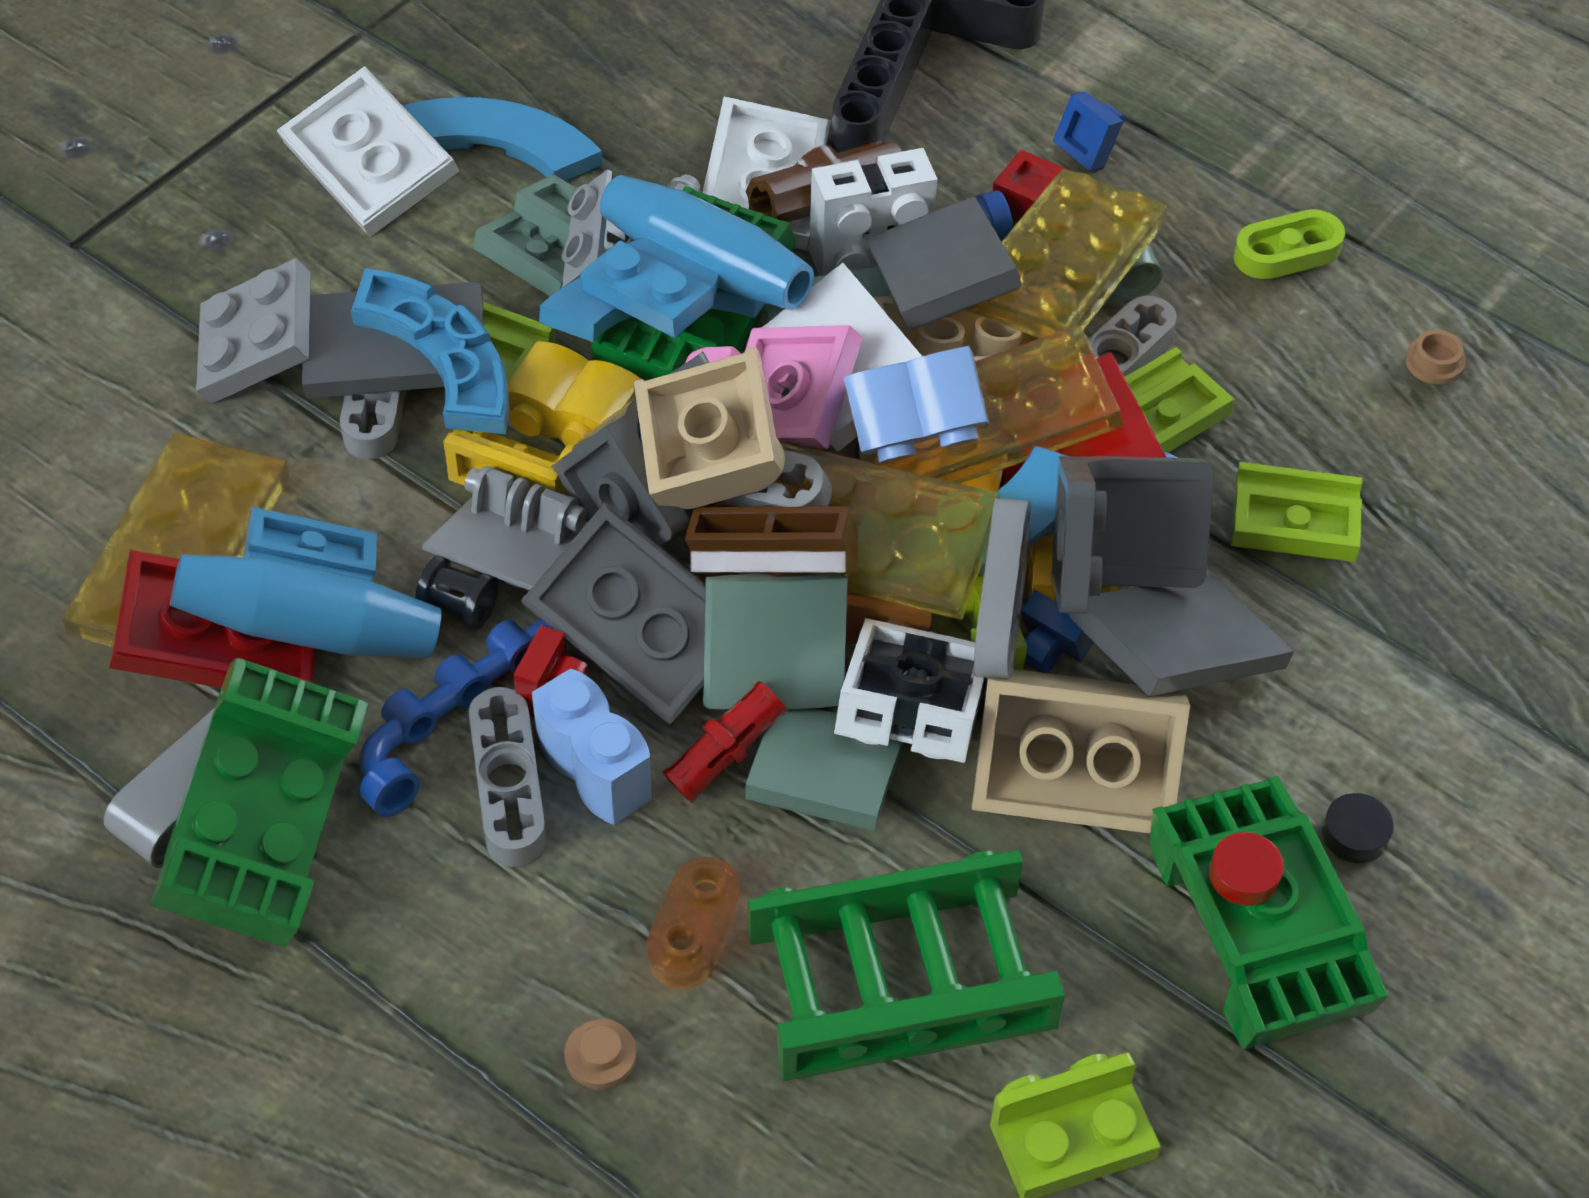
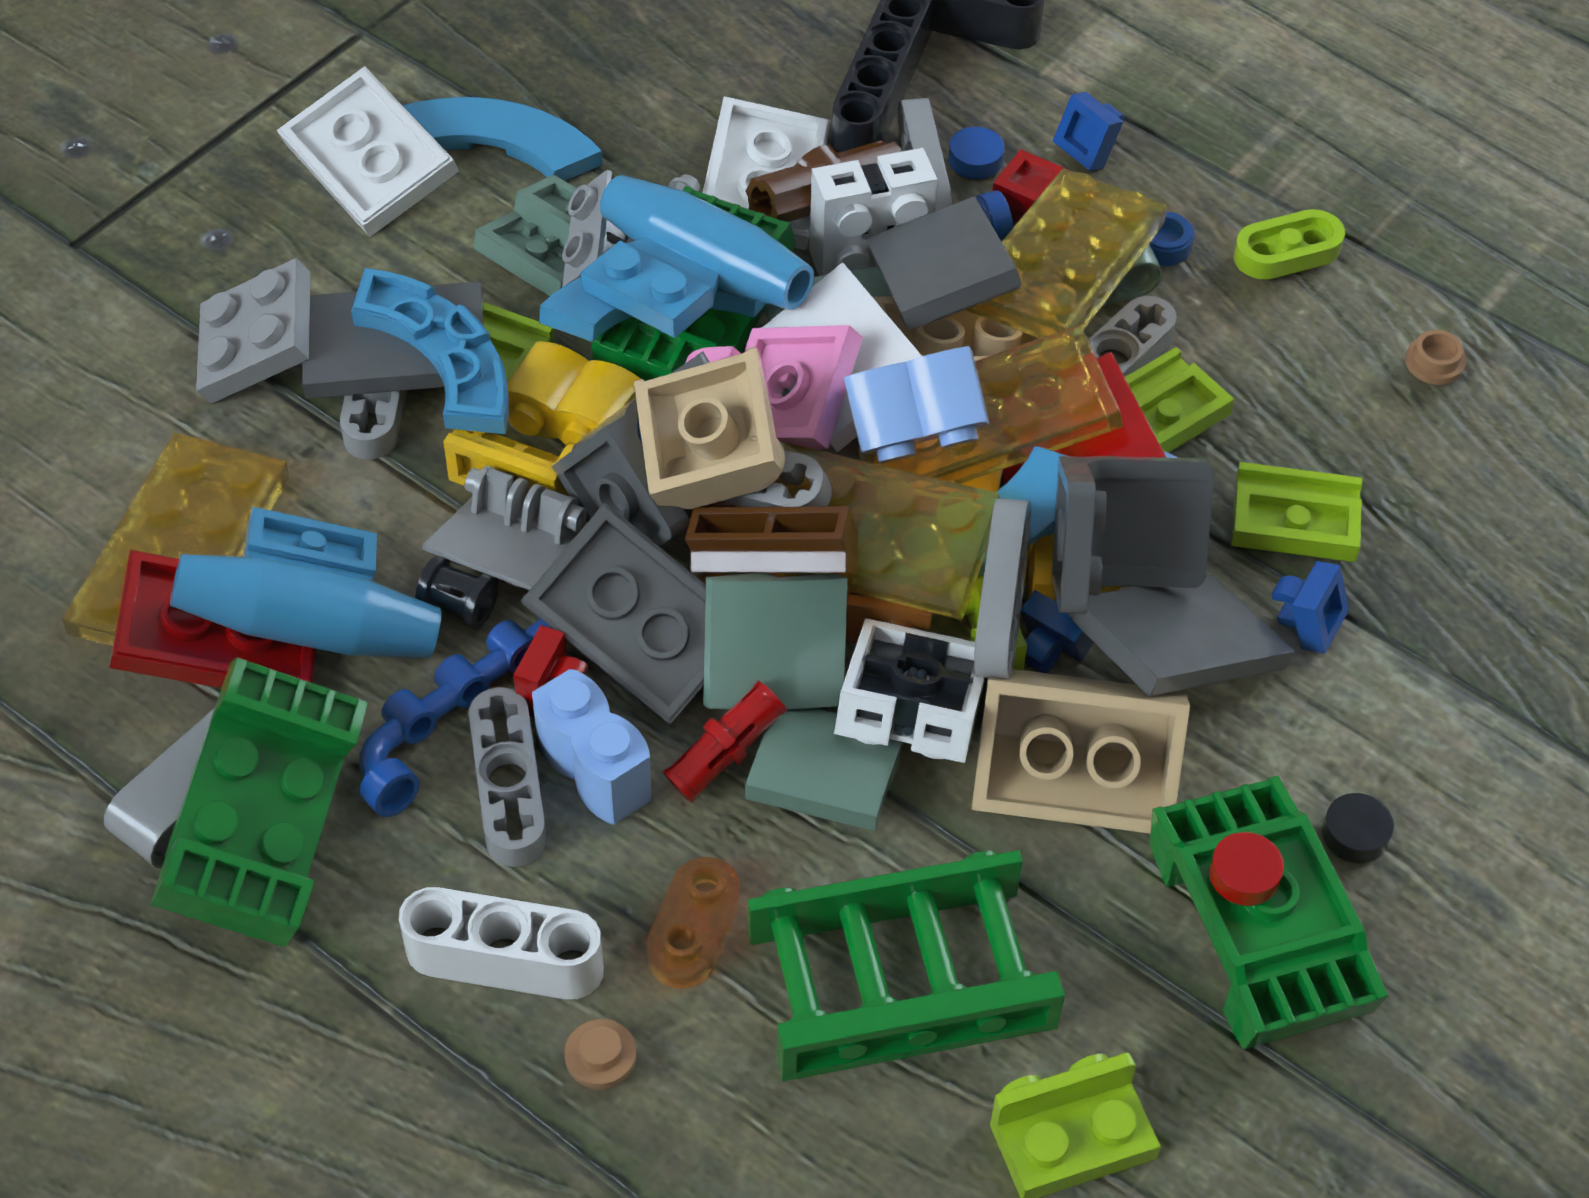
none -> white beam [399,887,604,999]
none -> light grey beam [898,98,952,211]
none -> blue tile [948,127,1004,179]
none -> blue tile [1139,211,1195,266]
none -> blue tile [1271,561,1349,654]

